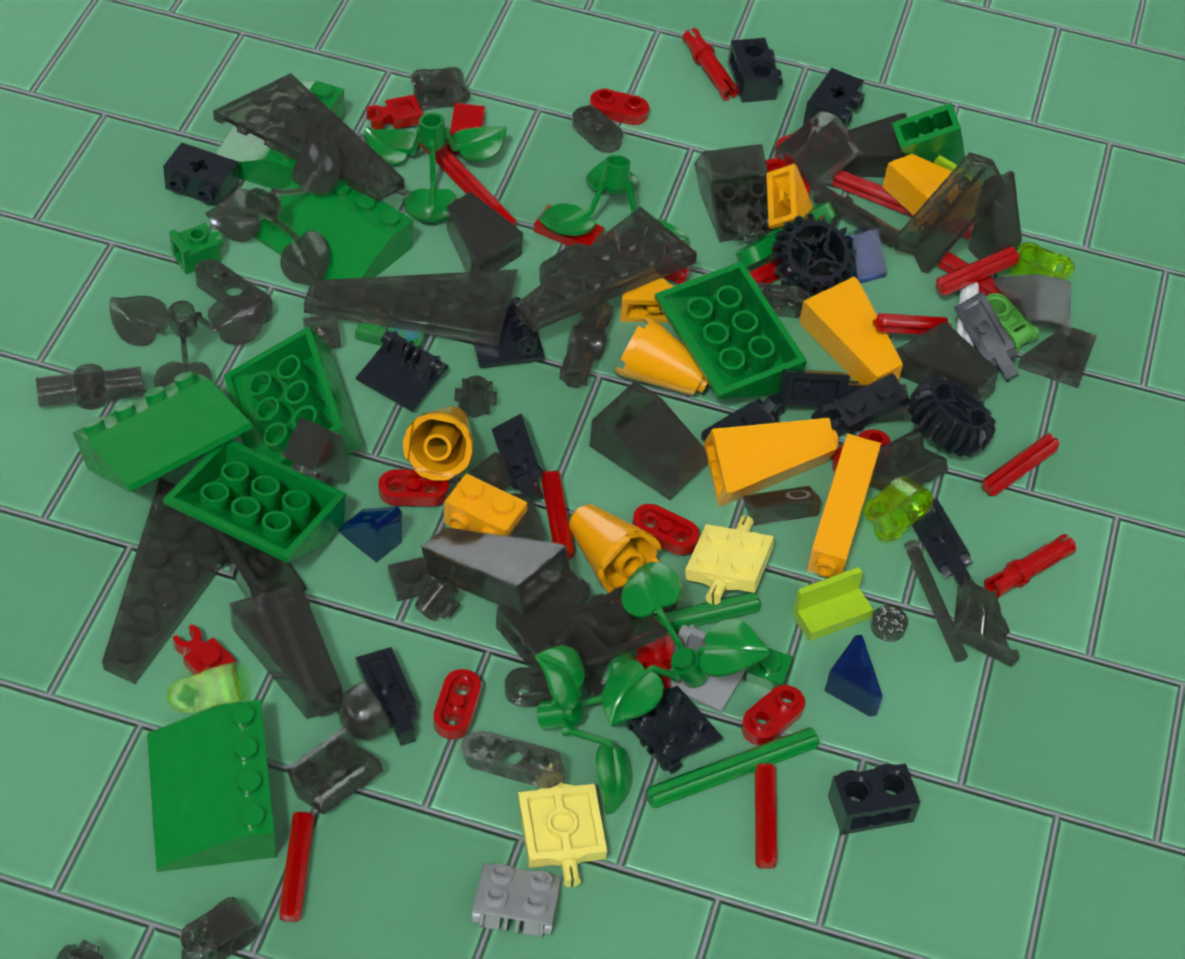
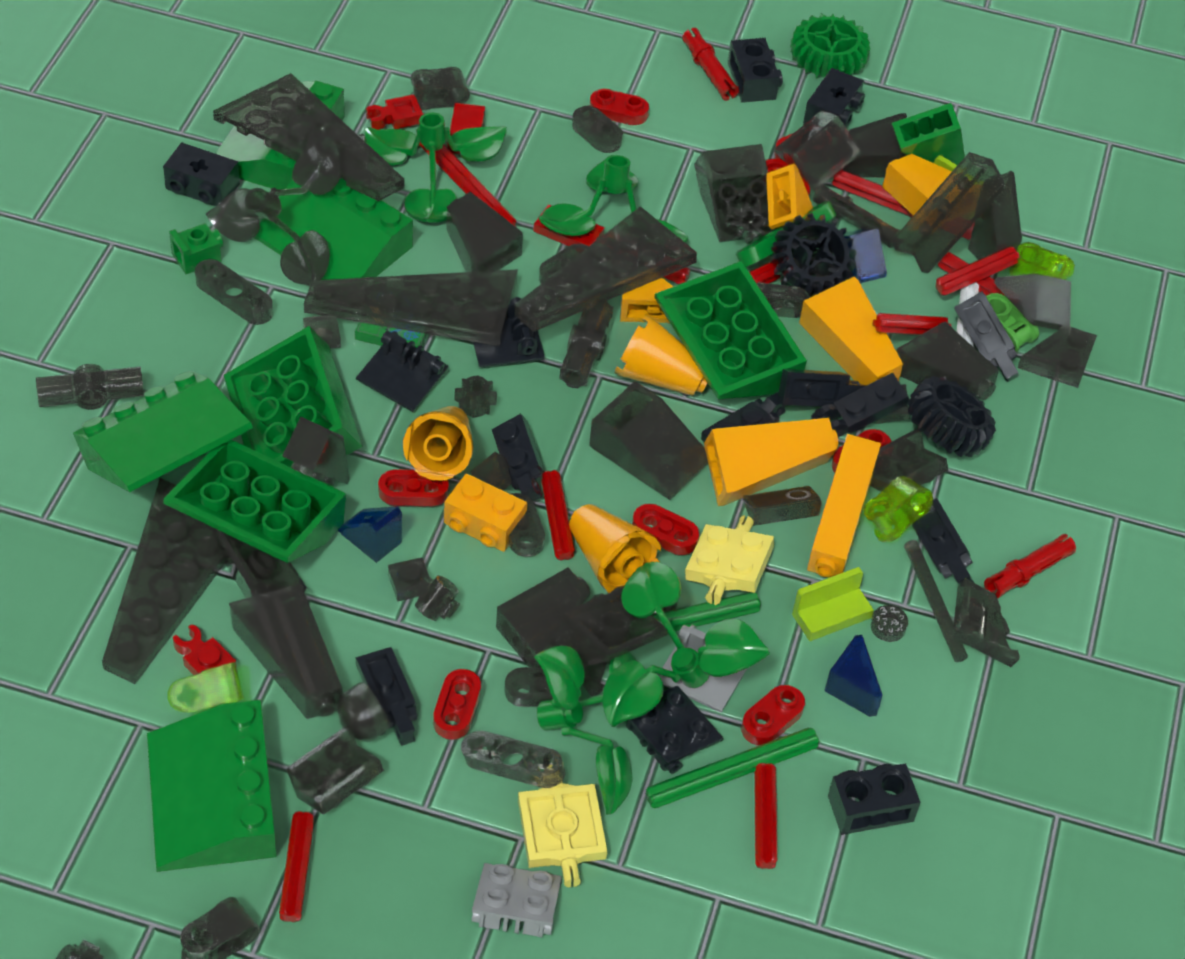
clear smoke plant [110,296,269,387] -> none
clear smoke slope [421,527,571,615] -> none
red plate [637,632,676,689] -> none
green plate [746,648,793,690] -> none
red axle [981,433,1060,497] -> none
none -> green gear [790,13,870,79]

